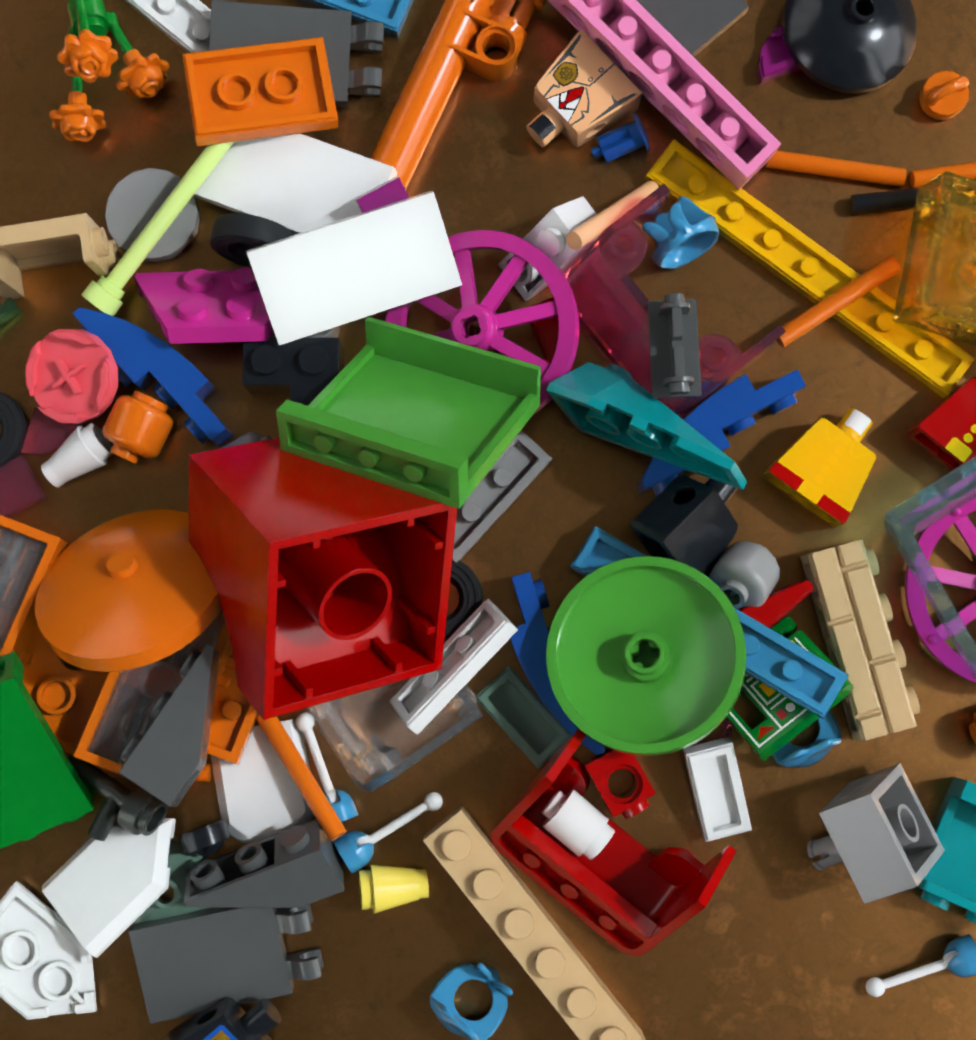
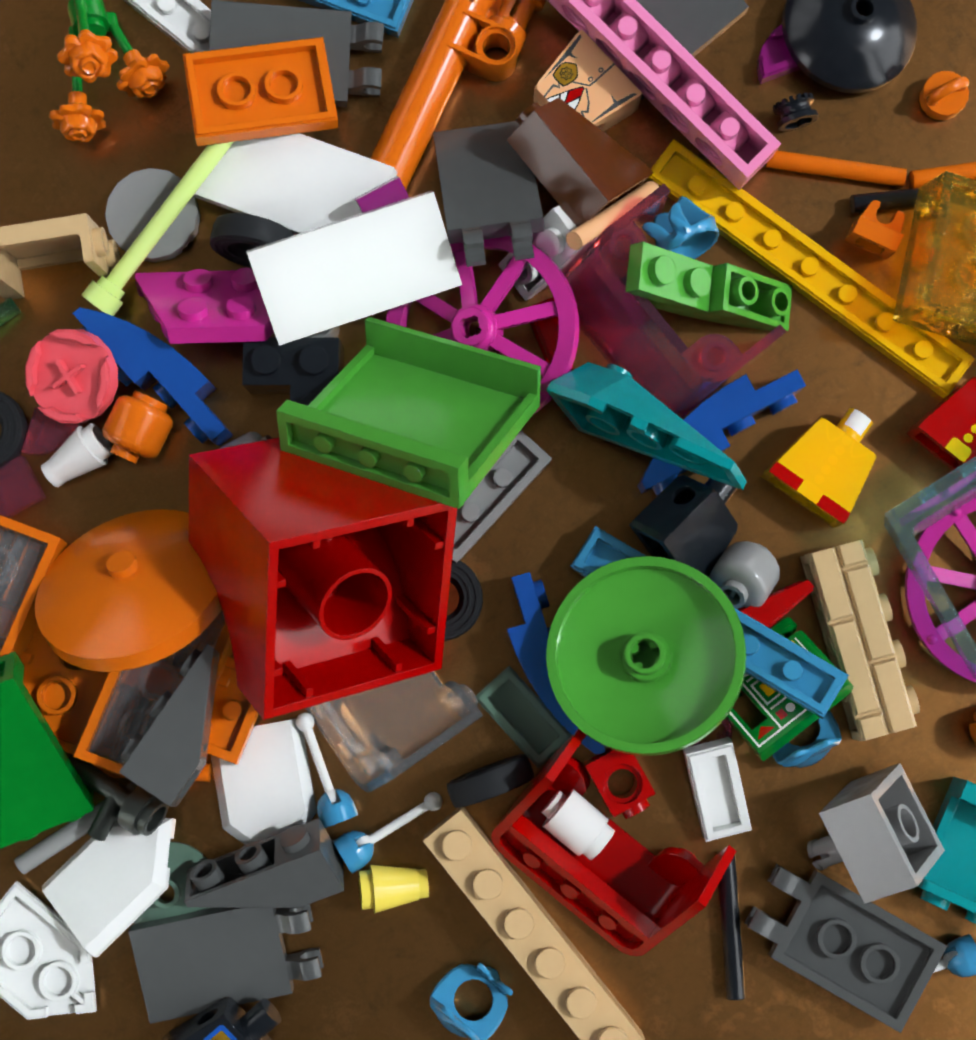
black tile [179,819,231,857] -> none
orange bar [256,715,347,842] -> none
white tile [389,598,518,735] -> none
blue piece [591,113,650,162] -> none
dark grey hinge [647,293,702,398] -> none
orange bar [773,256,901,348] -> none
none -> light grey bar [14,782,138,874]
none -> dark grey tile [433,121,544,267]
none -> black tyre [447,754,534,808]
none -> reddish brown slope [507,98,653,227]
none -> bright green slope [625,242,792,332]
none -> black bar [716,851,746,1000]
none -> dark grey tile [744,864,947,1033]
none -> black bush [773,93,819,132]
none -> orange tile [844,200,905,259]

